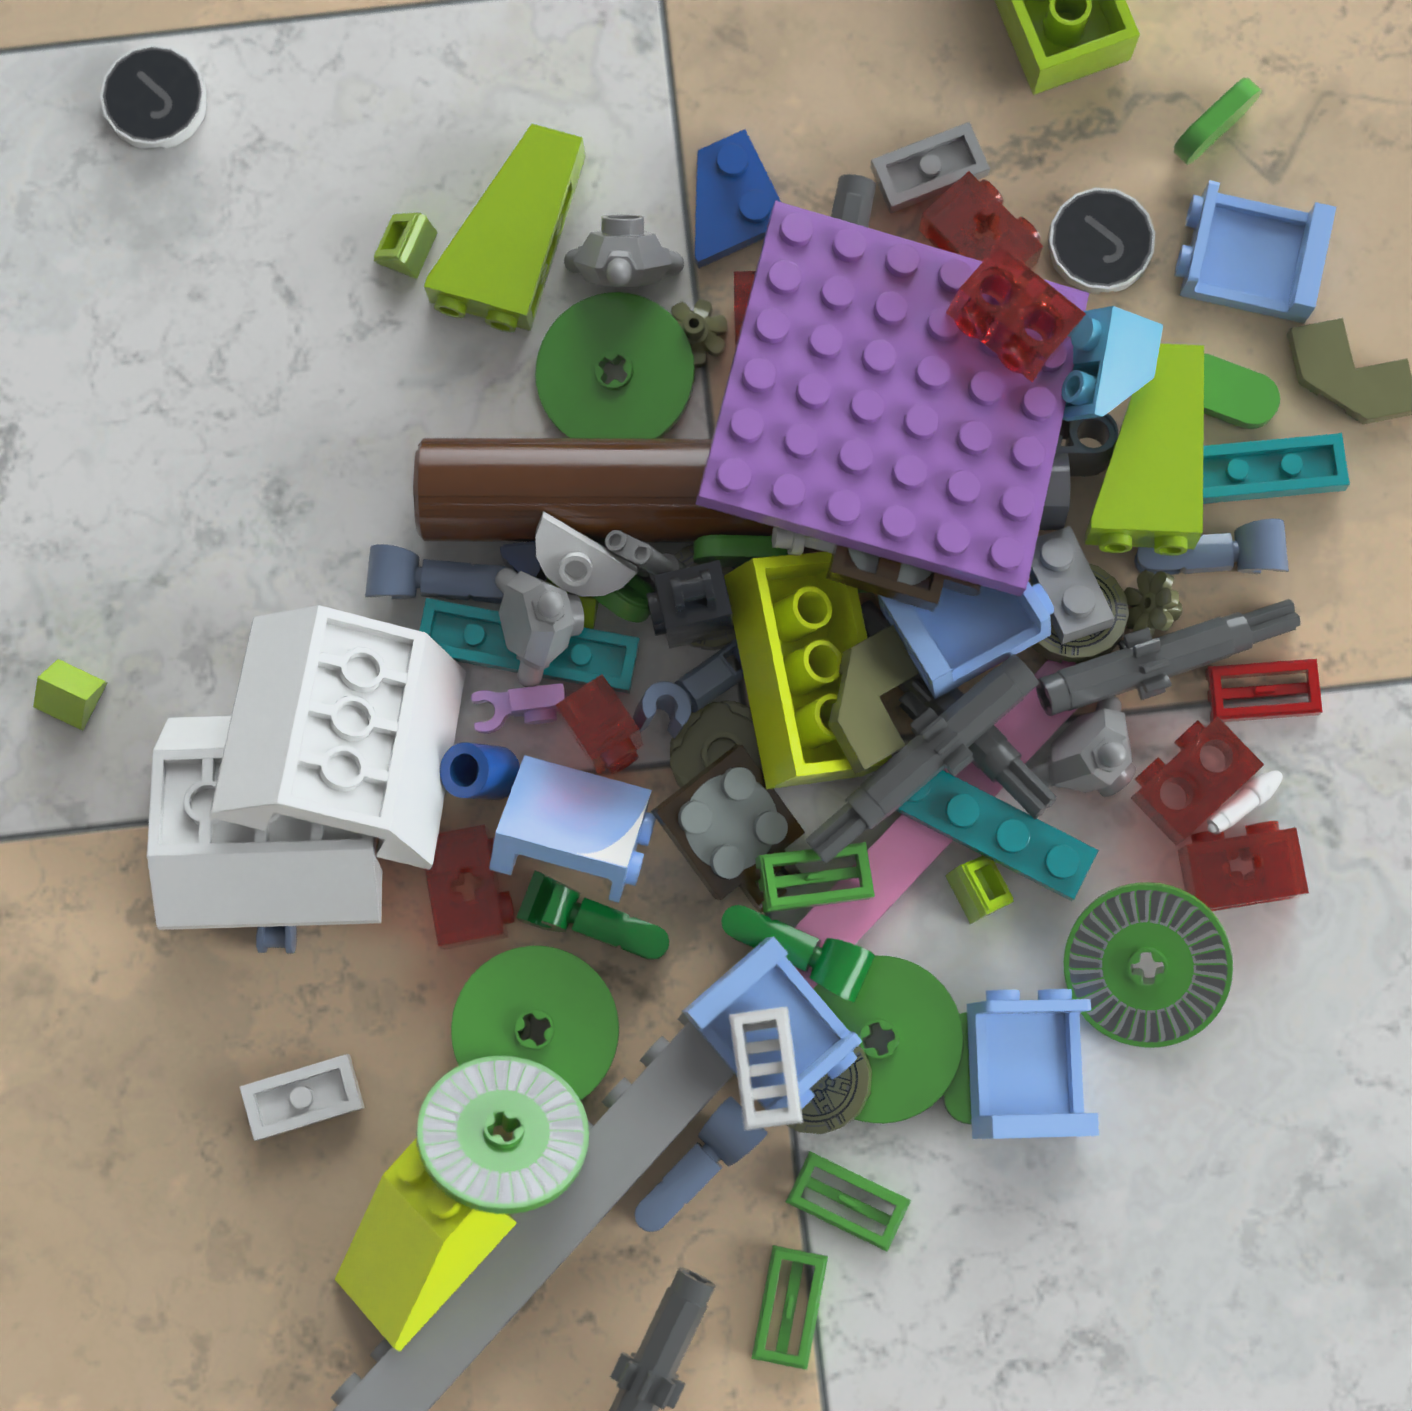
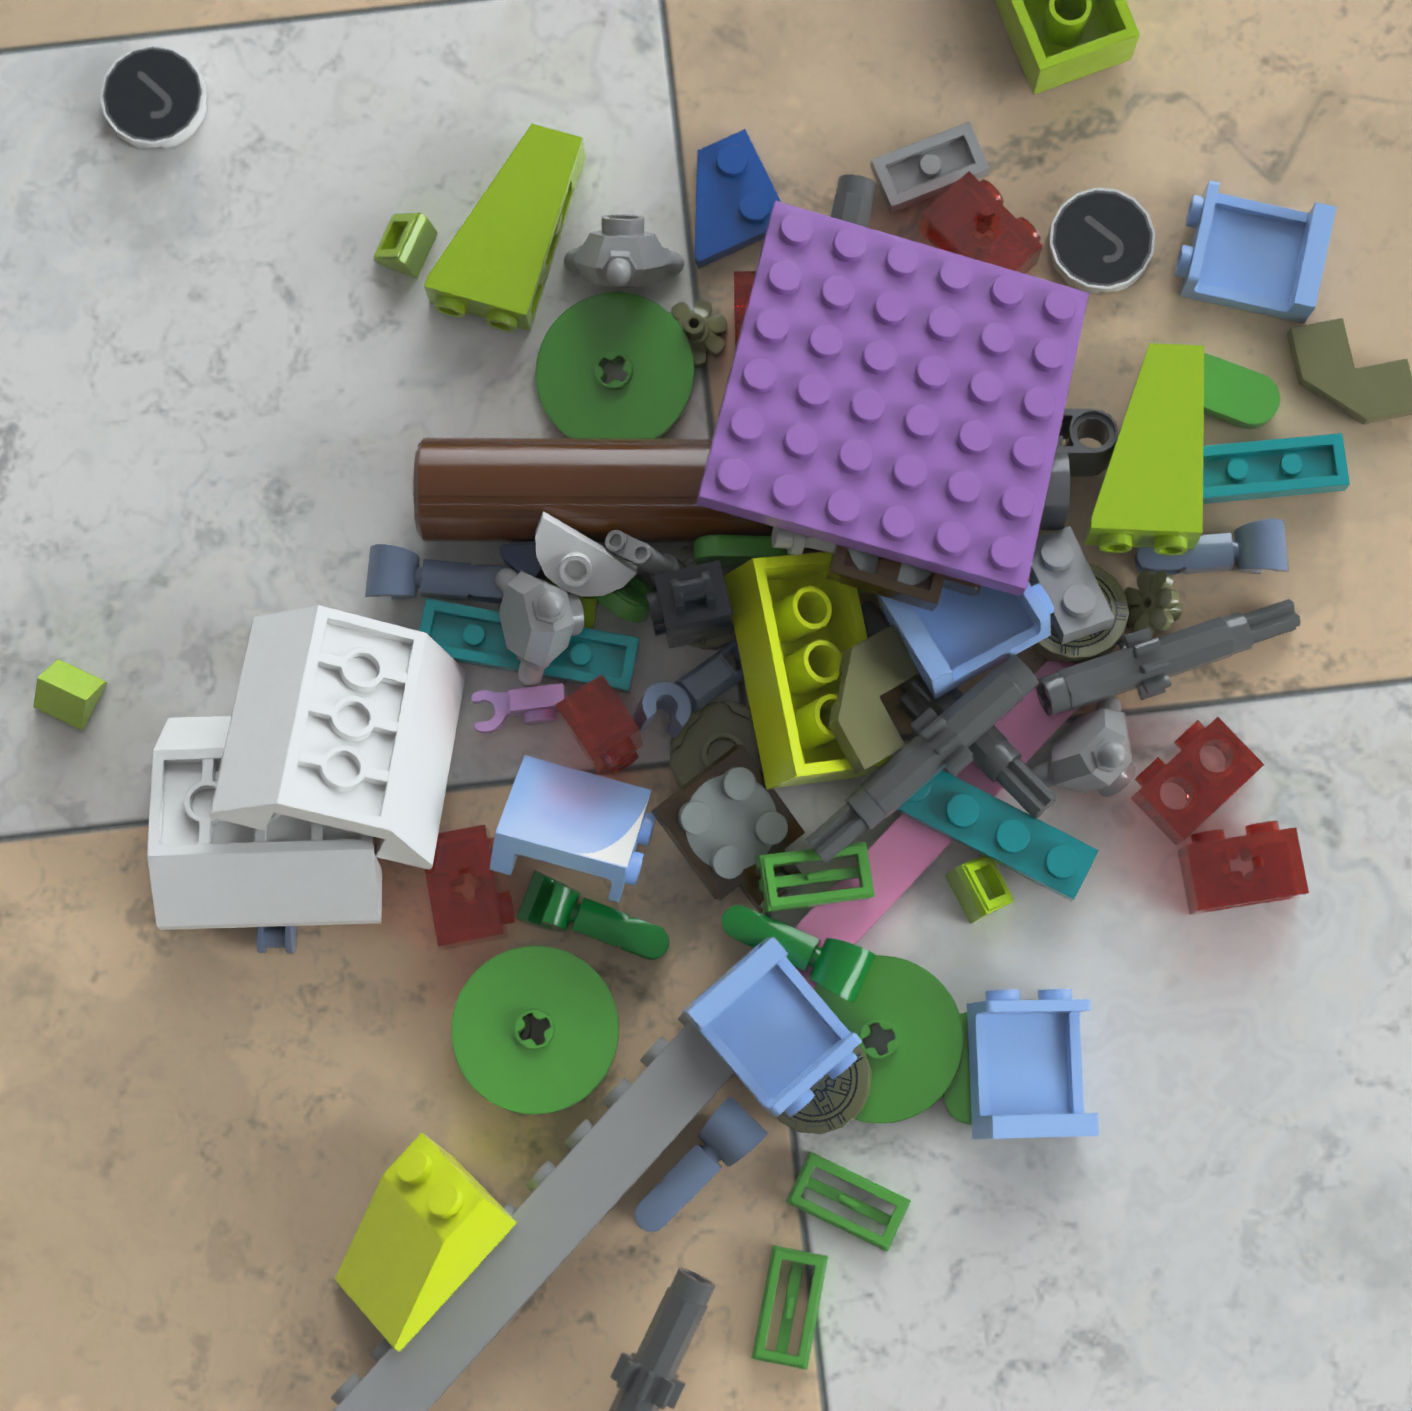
white plate [240,1054,365,1141] -> none
piece [417,1056,589,1214] -> none
blue brick [440,742,520,800] -> none
white slope [729,1007,803,1130] -> none
clear red brick [946,244,1086,382] -> none
medium azure slope [1062,306,1163,421] -> none
piece [1064,882,1233,1048] -> none
bright green tile [1173,78,1262,165] -> none
red tile [1205,659,1323,723] -> none
white piece [1207,770,1283,835] -> none

